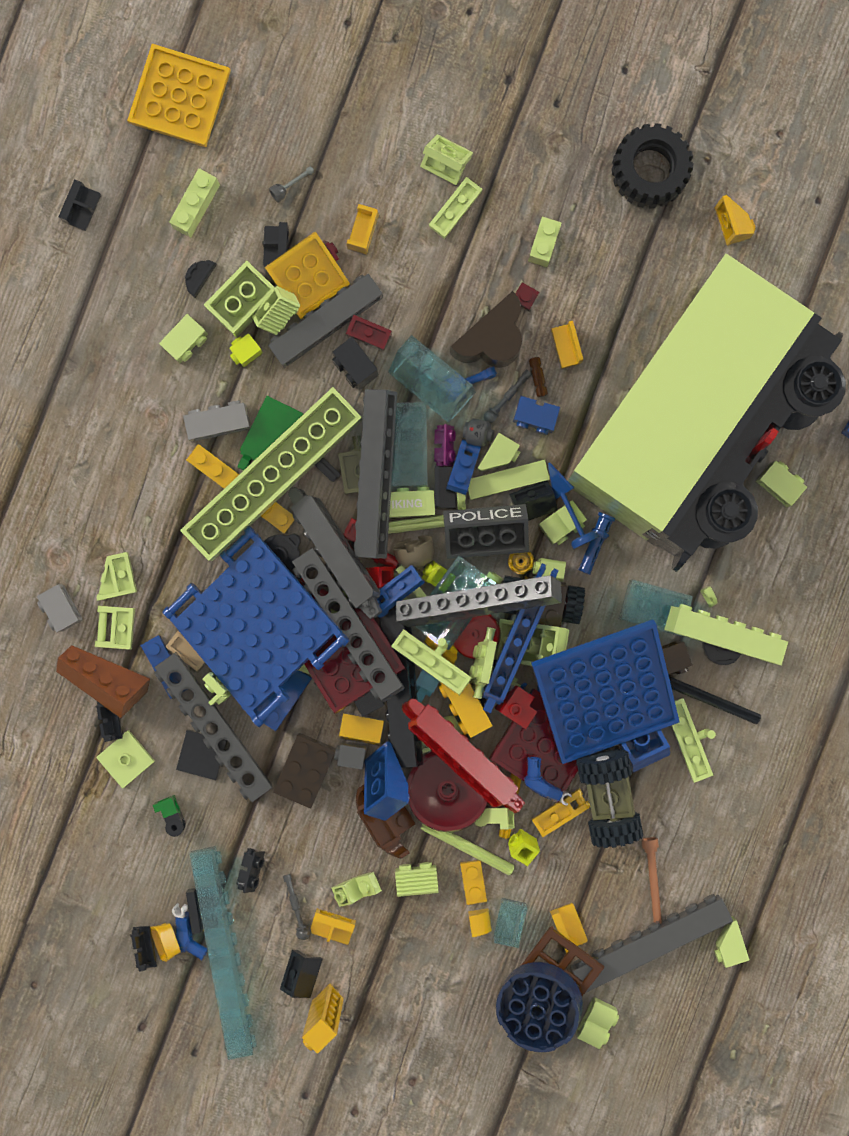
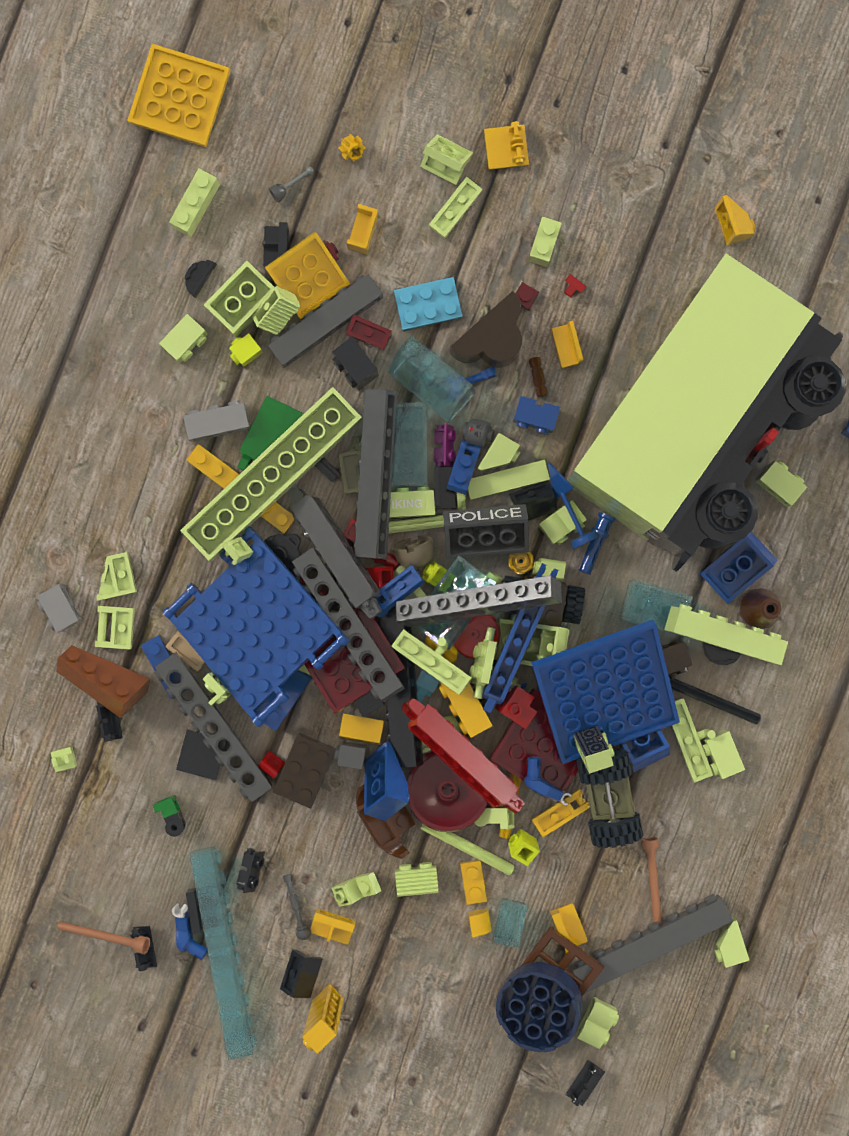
black panel [58,179,101,231] -> none
yellowish green plate [96,730,155,789] -> none
yellow piece [150,923,180,962] -> none
dark grey piece [484,369,532,423] -> none
black tyre [611,123,694,209] -> none
yellowish green tile [700,586,718,607] -> none
none -> yellowish green tile [50,747,77,772]
none -> nougat piece [57,922,150,954]
none -> yellowish green tile [223,537,253,565]
none -> red tile [258,751,285,778]
none -> yellow gear [338,134,366,162]
none -> medium azure plate [394,277,462,331]
none -> yellow hinge [484,121,529,170]
none -> red tile [564,274,587,298]
none -> black hinge [565,1060,605,1106]
none -> brick [573,726,615,773]
none -> blue slope [700,531,777,604]
none -> yellowish green brick [702,730,745,779]
none -> reddish brown cone [740,588,781,629]

